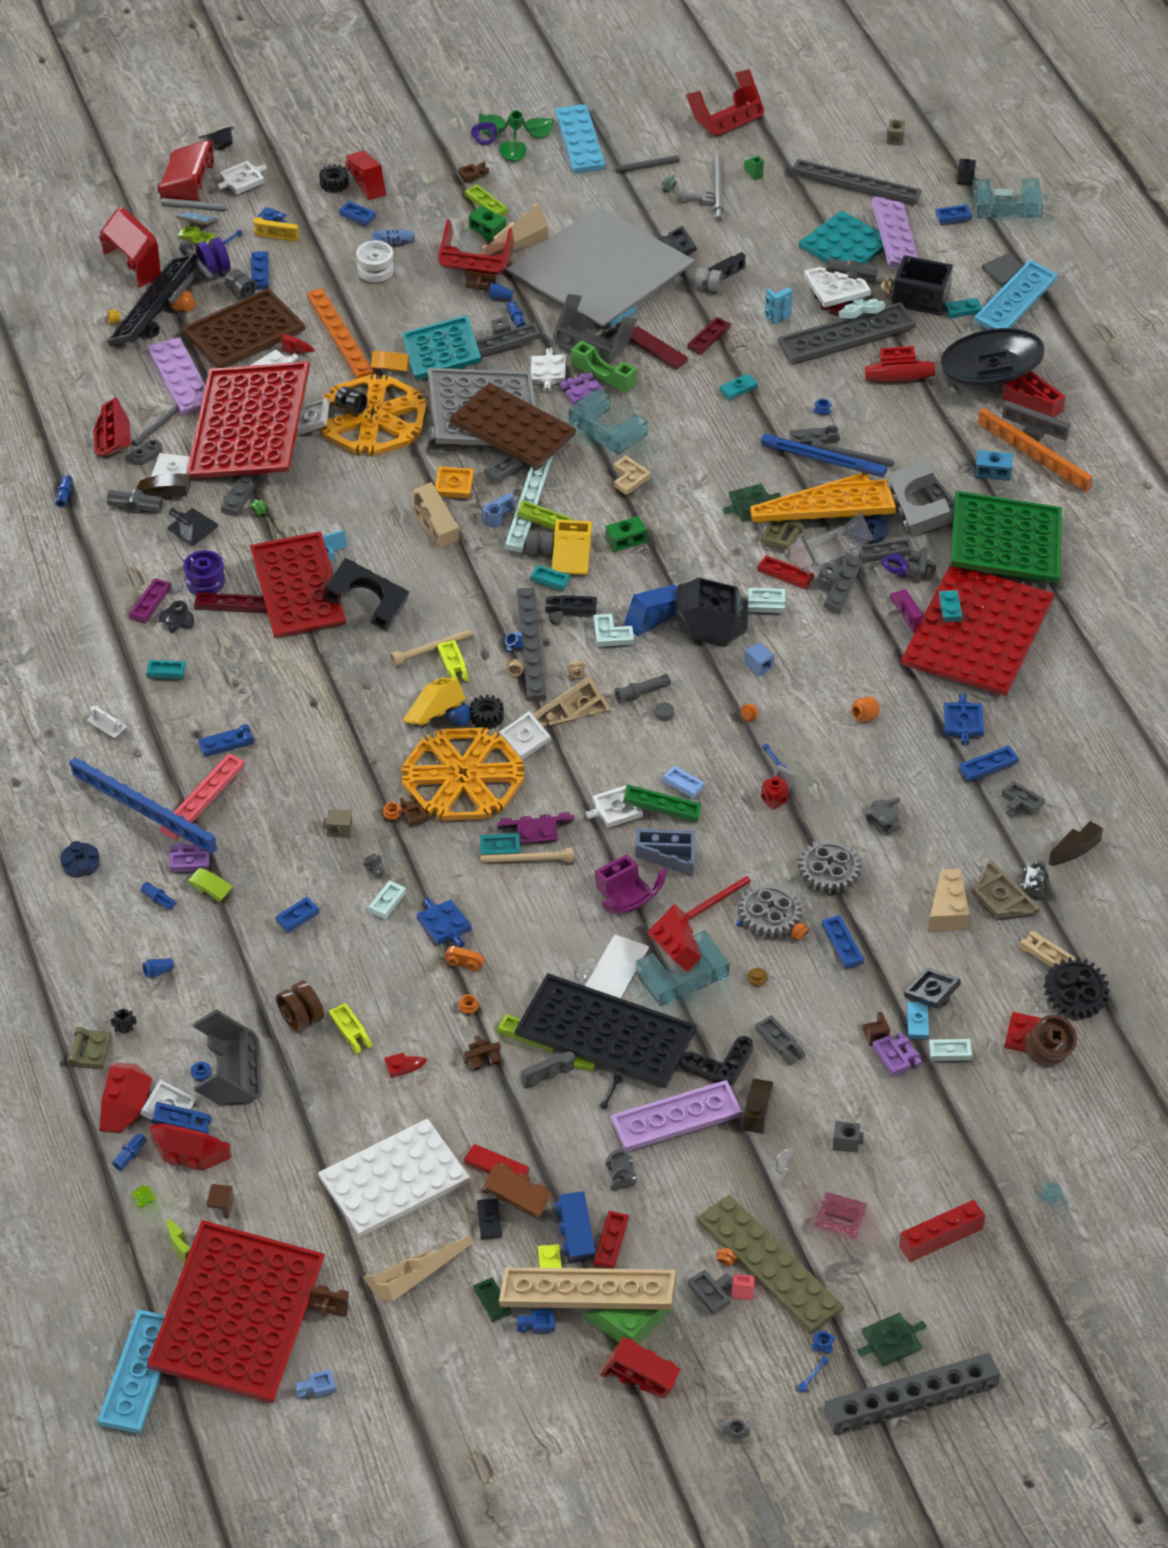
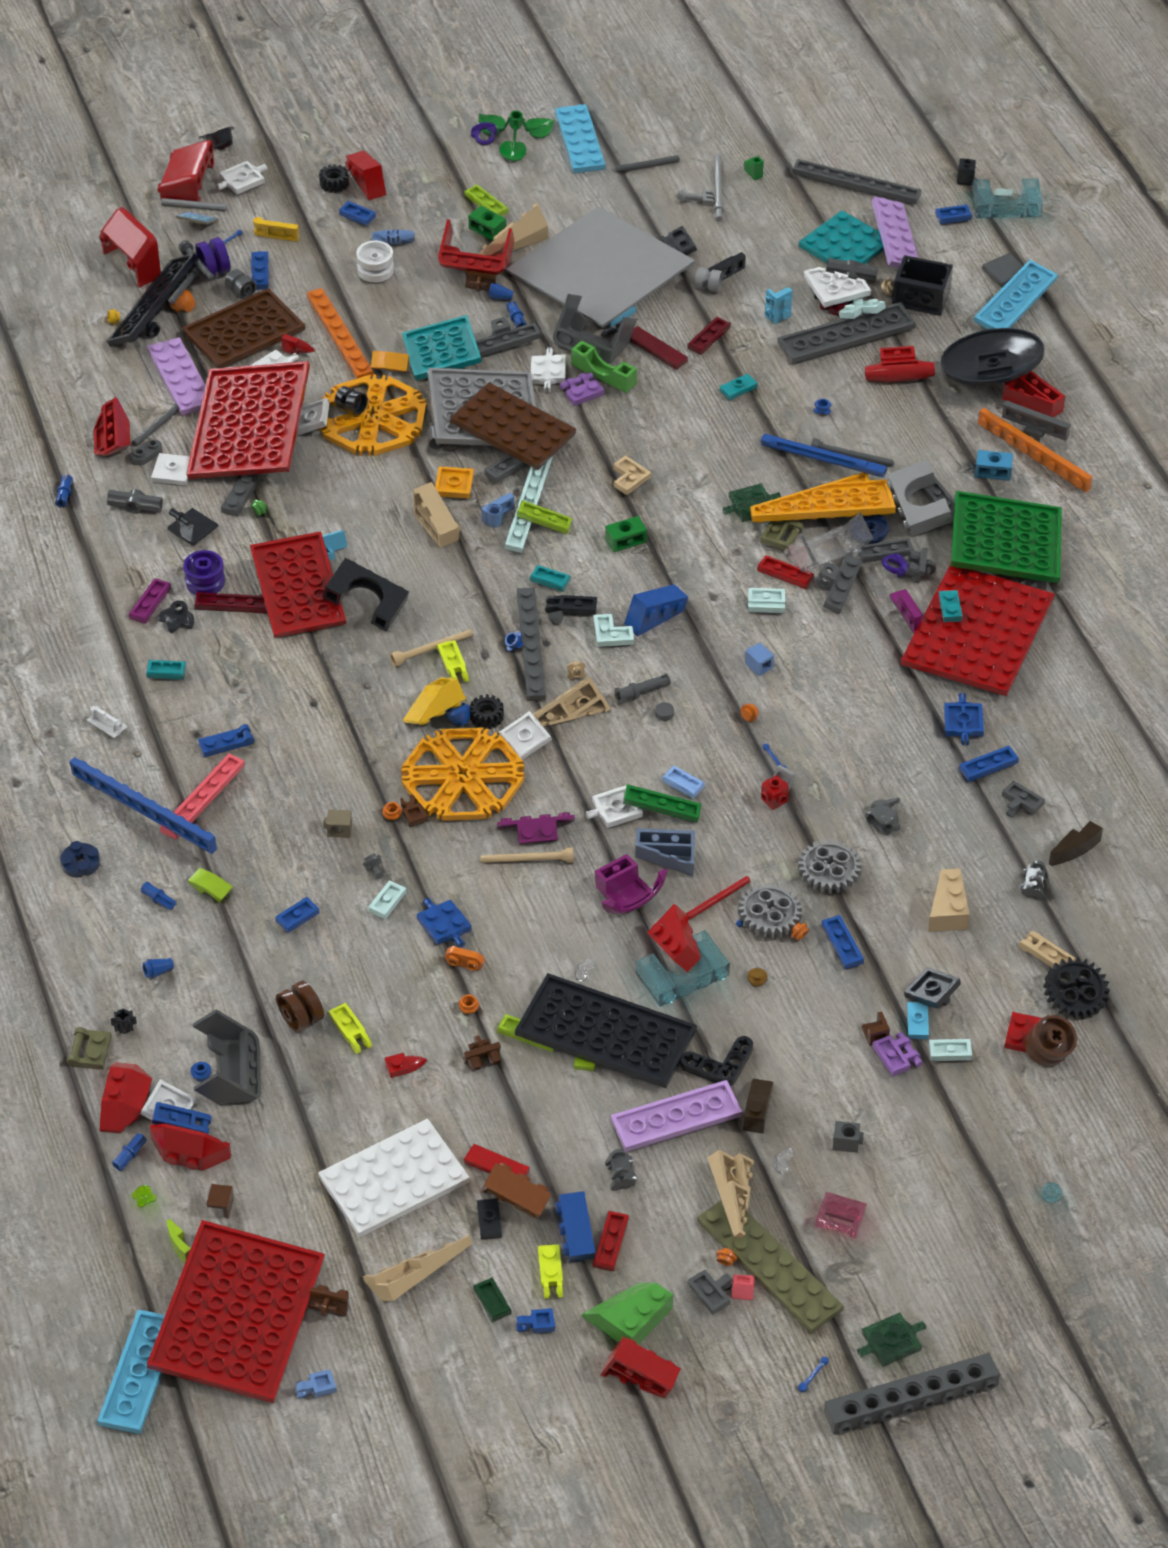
dark brown slope [137,473,191,500] -> none
medium lavender plate [169,842,209,873] -> none
lime slope [178,225,217,246] -> none
blue plate [257,207,288,223] -> none
reddish brown plate [458,162,489,182] -> none
teal plate [480,833,520,855] -> none
tan plate [499,1267,677,1310] -> none
tan plate [507,659,525,677] -> none
dark grey hinge [521,1051,575,1088] -> none
dark grey wheel [526,531,554,556] -> none
yellow slope [552,519,592,575] -> none
clear light blue arch [569,388,648,455] -> none
white sticker [585,934,649,998] -> none
black hinge [600,1075,622,1109] -> none
sand green plate [662,174,677,191] -> none
black piece [675,577,748,647] -> none
red windscreen [686,69,764,135] -> none
dark grey plate [723,1419,750,1443] -> none
dark grey hinge [755,1015,805,1065] -> none
dark grey hinge [789,425,840,446] -> none
blue plate [812,1331,835,1354] -> none
orange head [851,696,880,722] -> none
dark tan brick [886,119,906,145] -> none
red brick [899,1200,985,1262] -> none
teal plate [945,298,982,319] -> none
dark tan wing [972,859,1040,919] -> none
none -> tan wedge [707,1150,754,1238]

